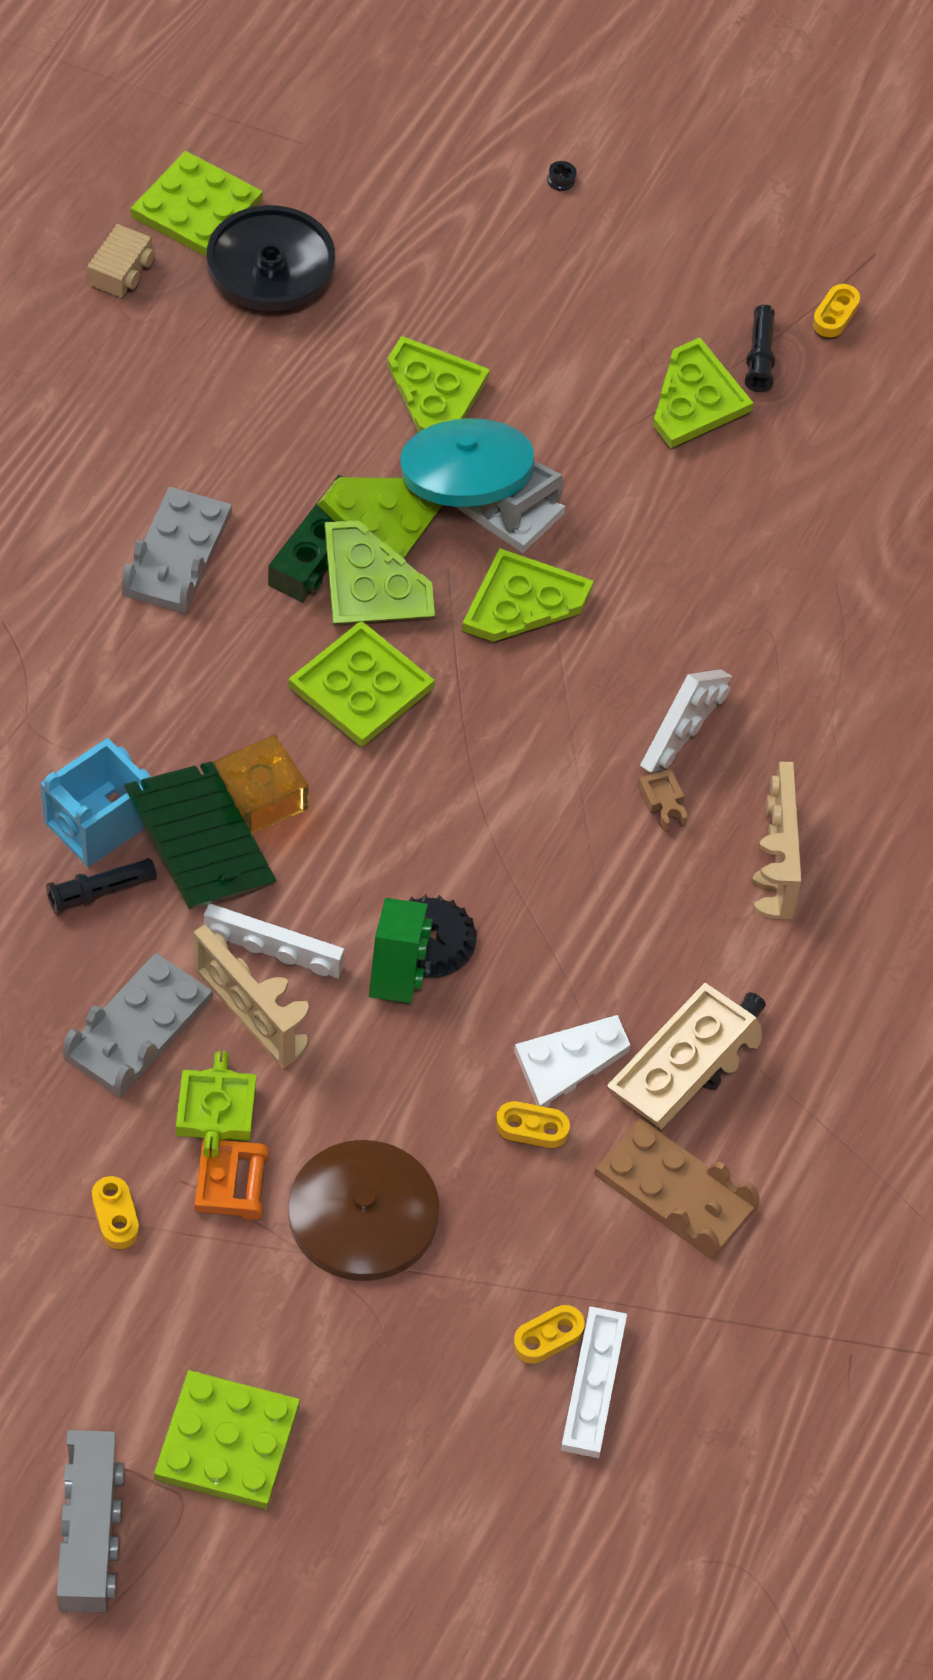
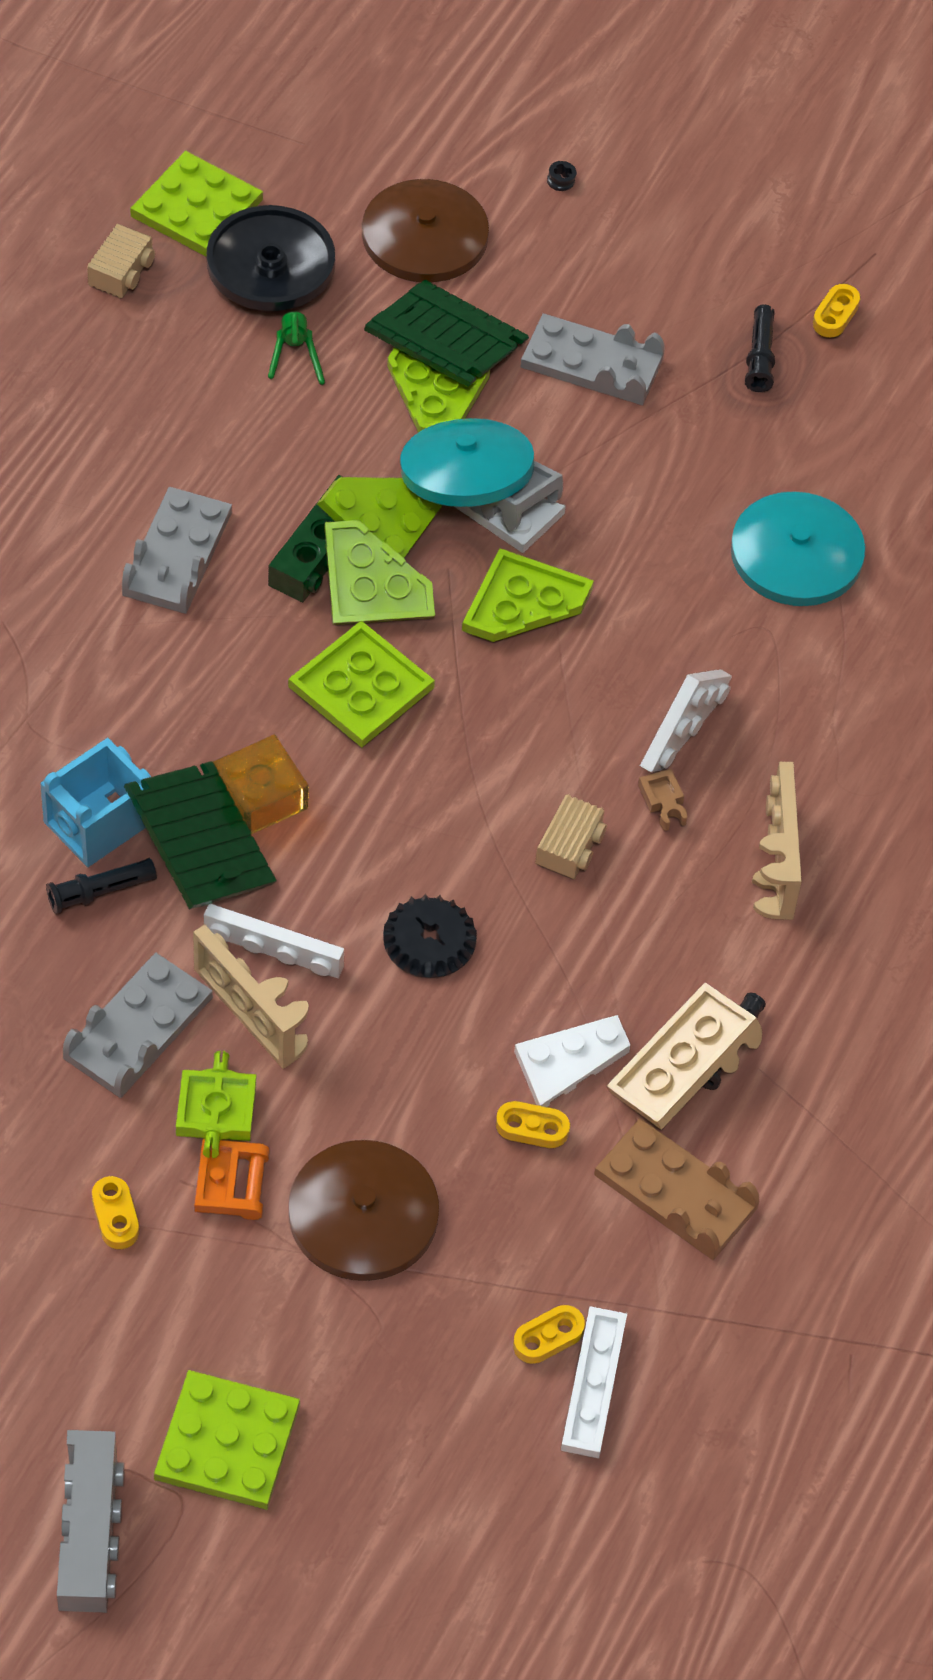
green brick [369,897,433,1004] -> none
lime plate [653,337,754,448] -> none
none -> green plant [268,312,325,385]
none -> reddish brown dish [362,179,489,283]
none -> dark green door [364,280,529,387]
none -> light grey hinge [521,313,665,406]
none -> tan brick [535,794,607,879]
none -> teal dish [731,492,865,606]

